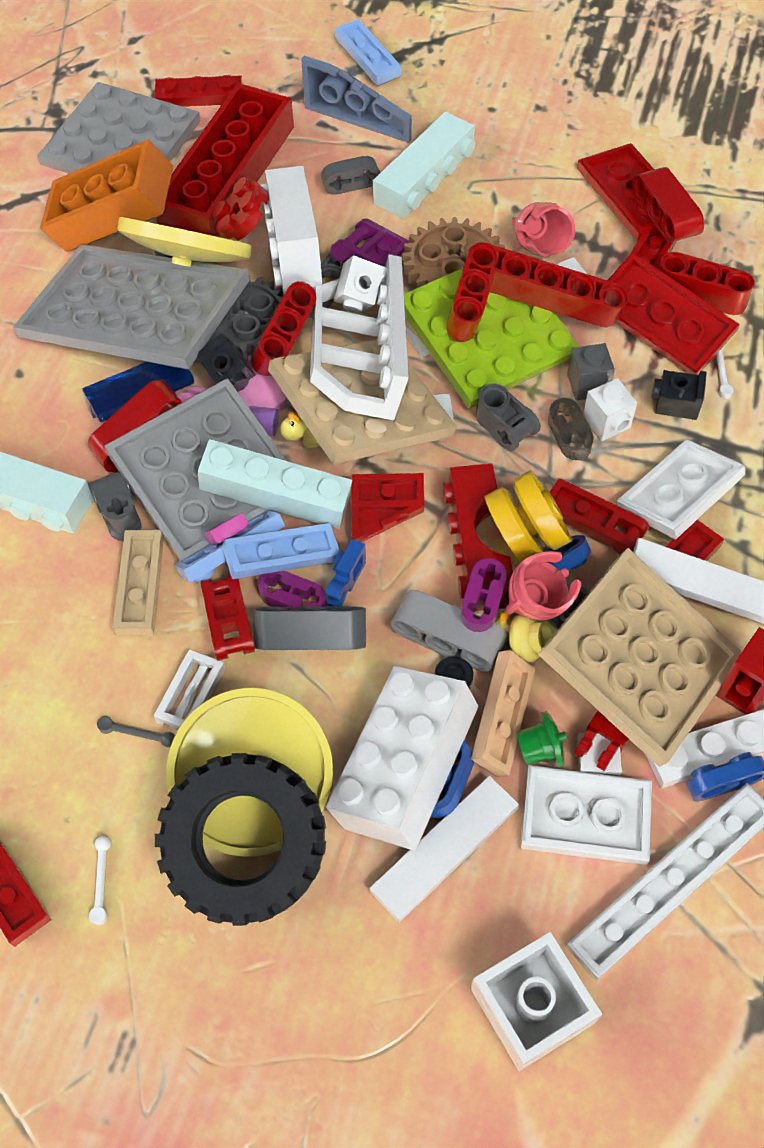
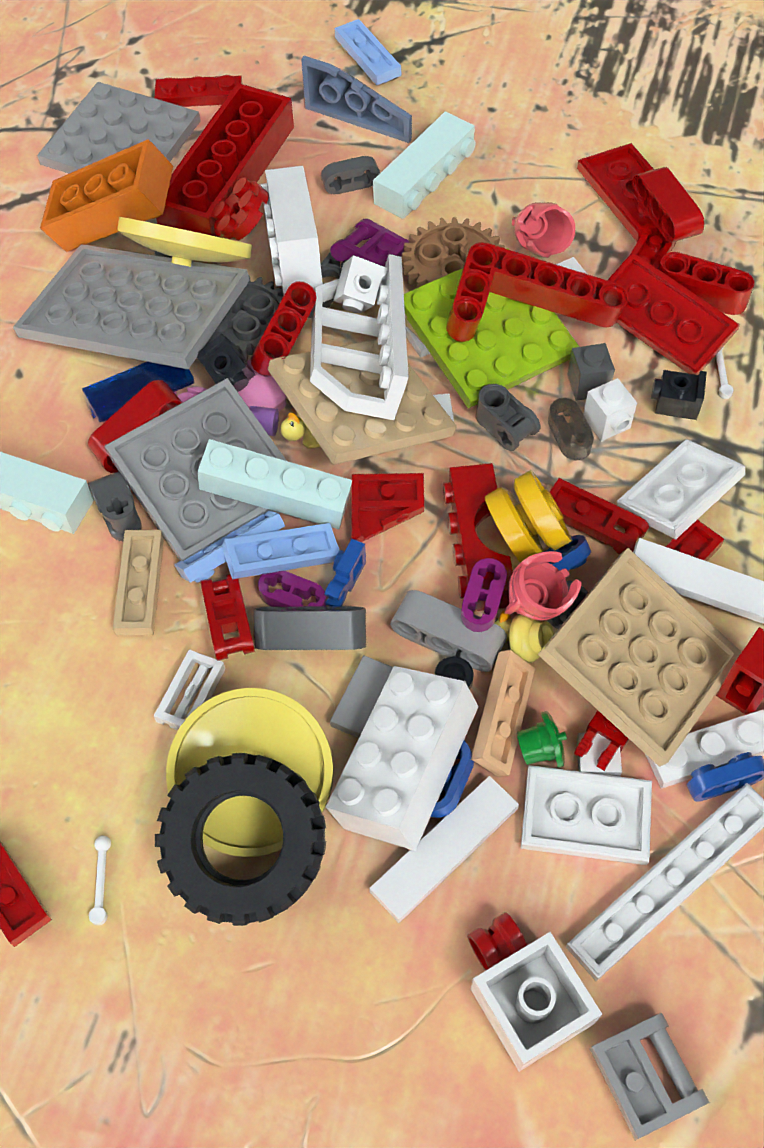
dark grey hinge [97,716,175,747] -> none
dark pink tile [204,513,249,545] -> none
none -> light grey tile [330,655,393,738]
none -> red wheel [467,912,527,971]
none -> light grey plate [590,1013,710,1141]

